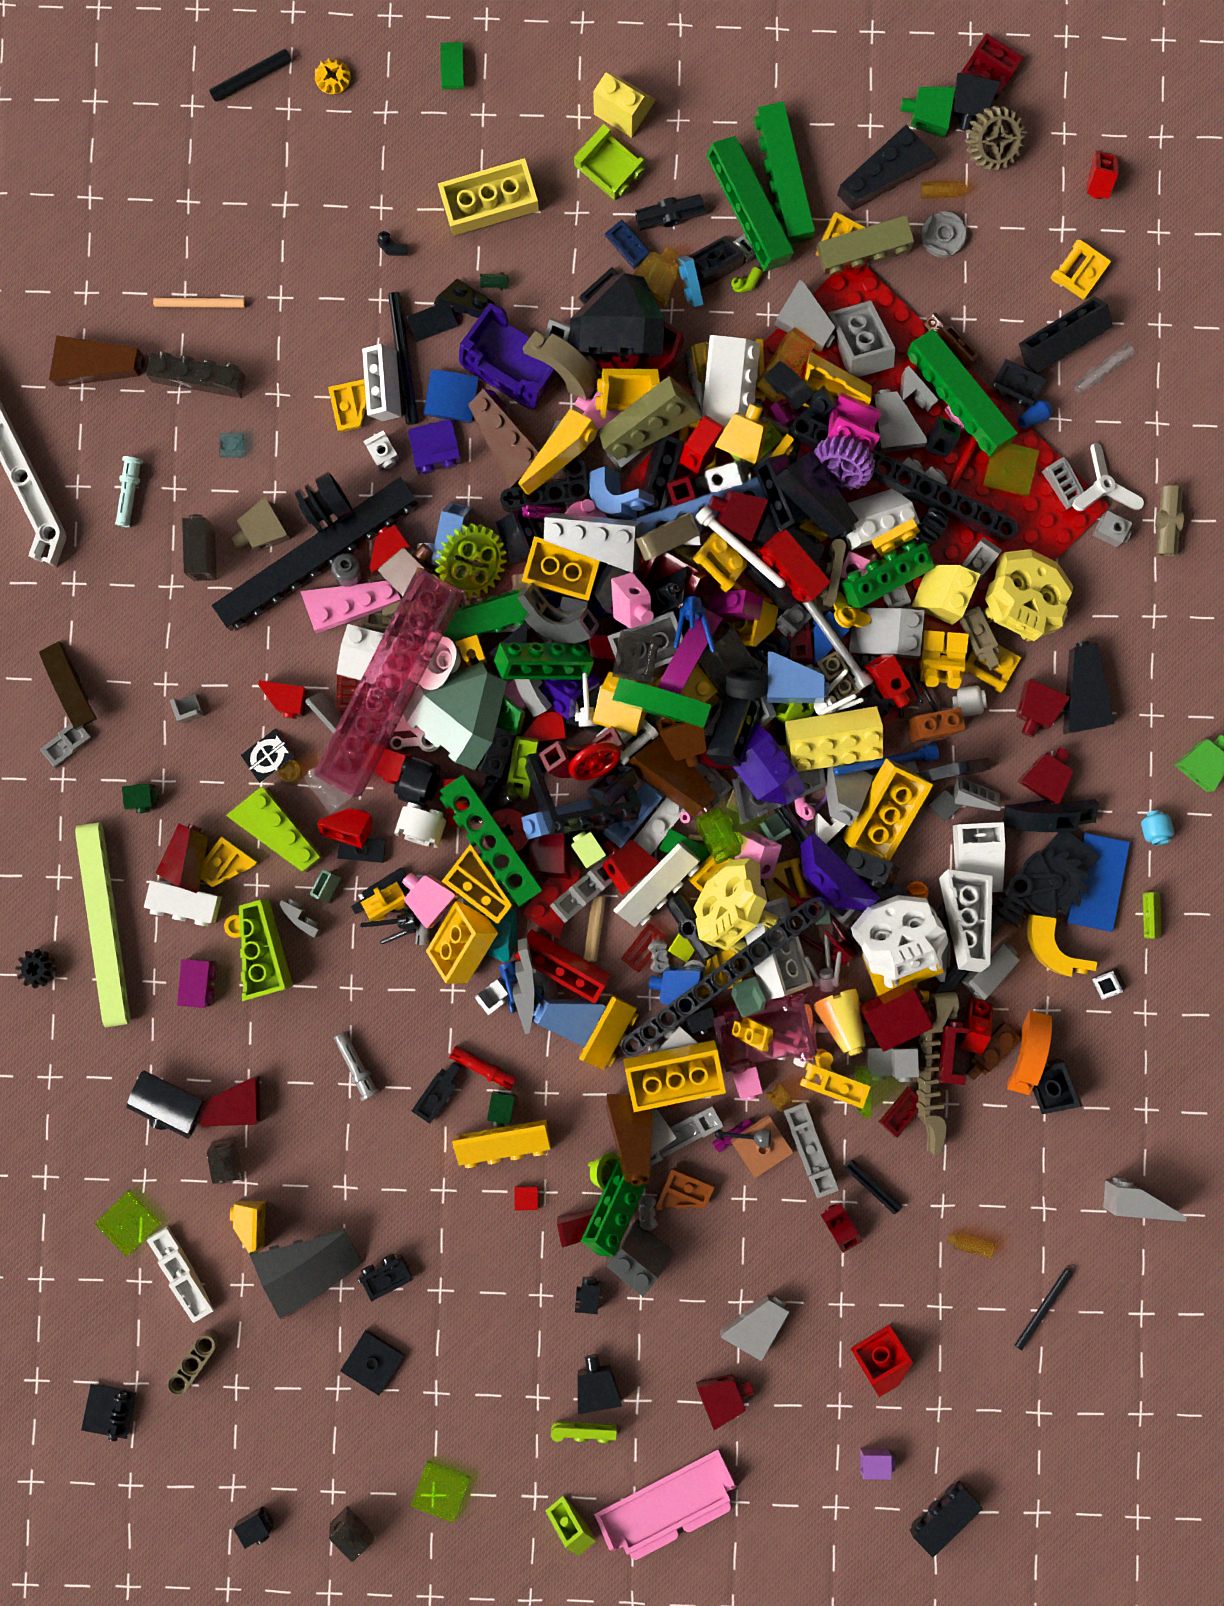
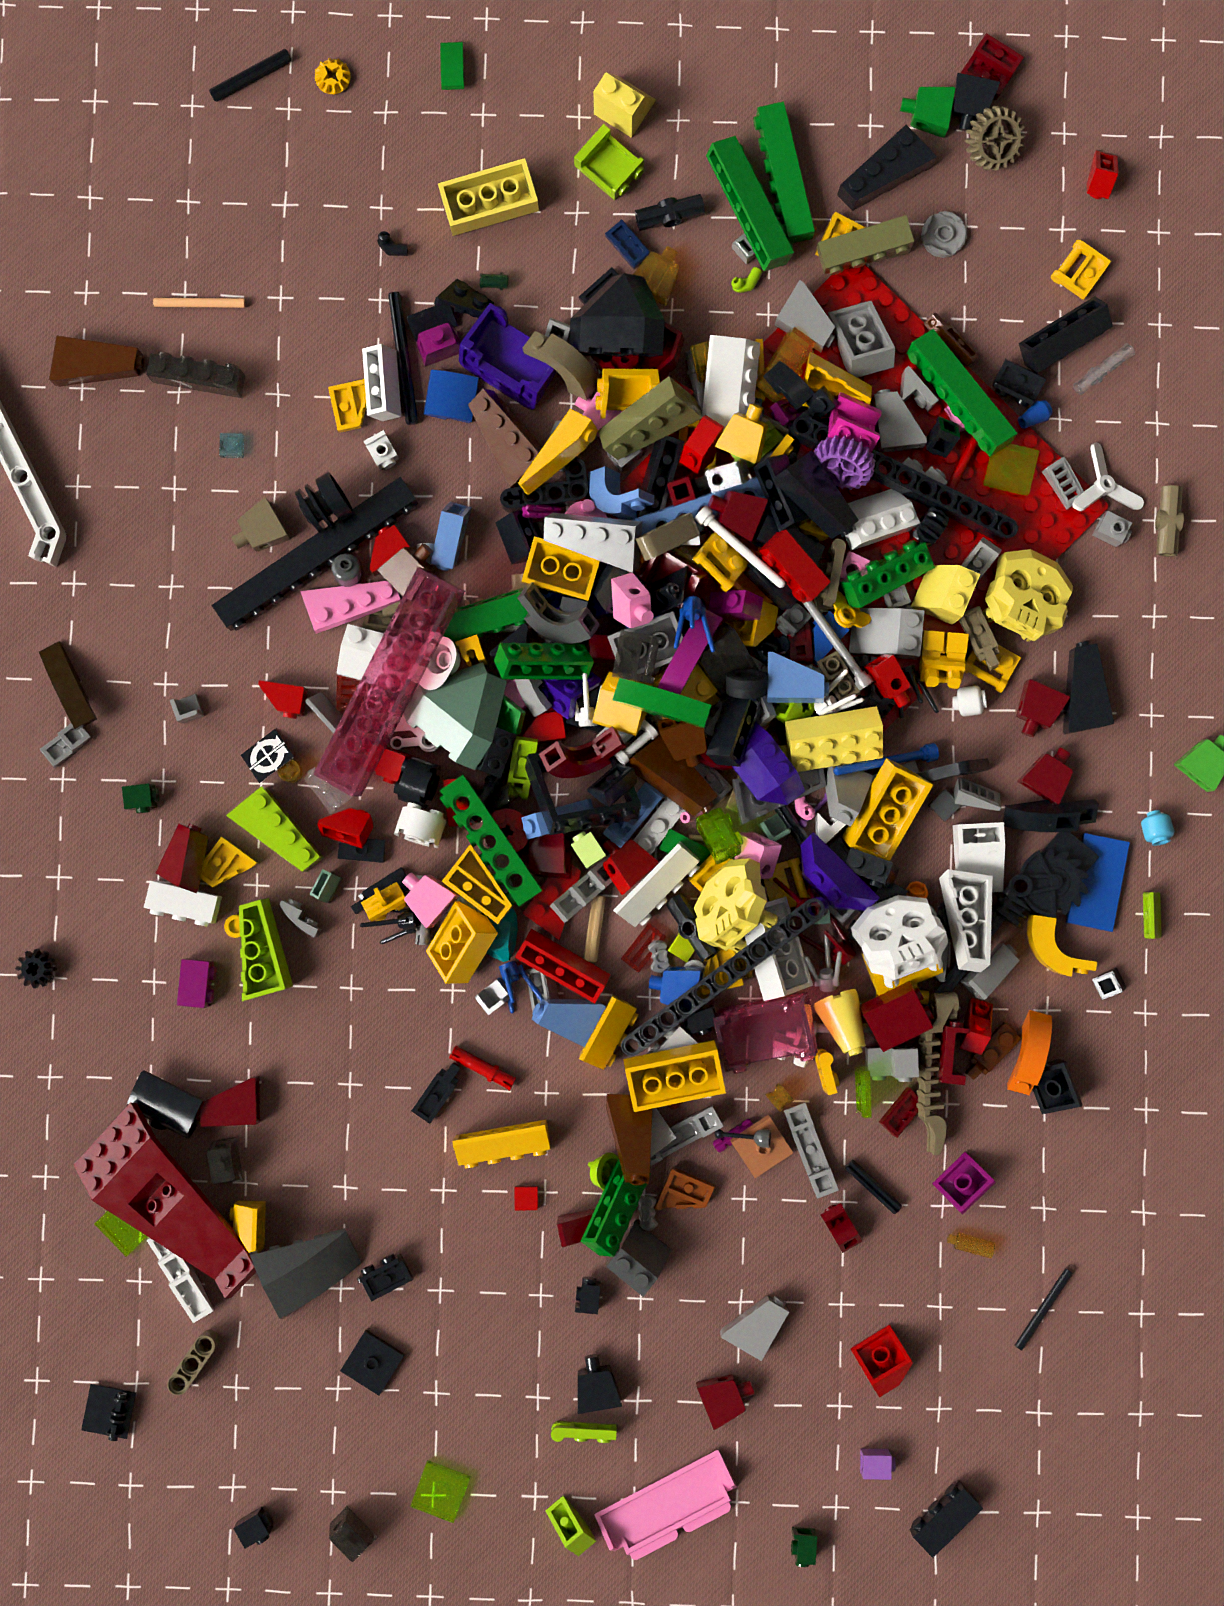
yellowish green beam [75,822,130,1028] -> none
light aqua pin [115,456,143,527] -> none
clear smoke brick [182,514,217,581] -> none
light grey pin [333,1032,380,1101] -> none
dark purple bracket [408,420,462,474] -> none
lime gear [435,523,506,599] -> none
dark green brick [487,1090,516,1127] -> none
light grey slope [512,938,534,1034] -> none
red plate [568,742,621,781] -> none
dark azure wing [676,255,704,307] -> none
black slope [688,236,744,288] -> none
sand green panel [731,977,766,1017] -> none
bright pink brick [731,1062,763,1101] -> none
yellow hips [732,1017,773,1052] -> none
yellow plate [800,1063,871,1109] -> none
yellow wing [871,518,920,558] -> none
dark orange window [906,707,966,744] -> none
clear yellow cylinder [920,181,967,198] -> none
light grey slope [1103,1177,1187,1222] -> none
none -> dark red wing [74,1102,256,1298]
none -> magenta torso [417,323,461,367]
none -> dark green brick [791,1527,817,1567]
none -> magenta slope [932,1152,996,1215]

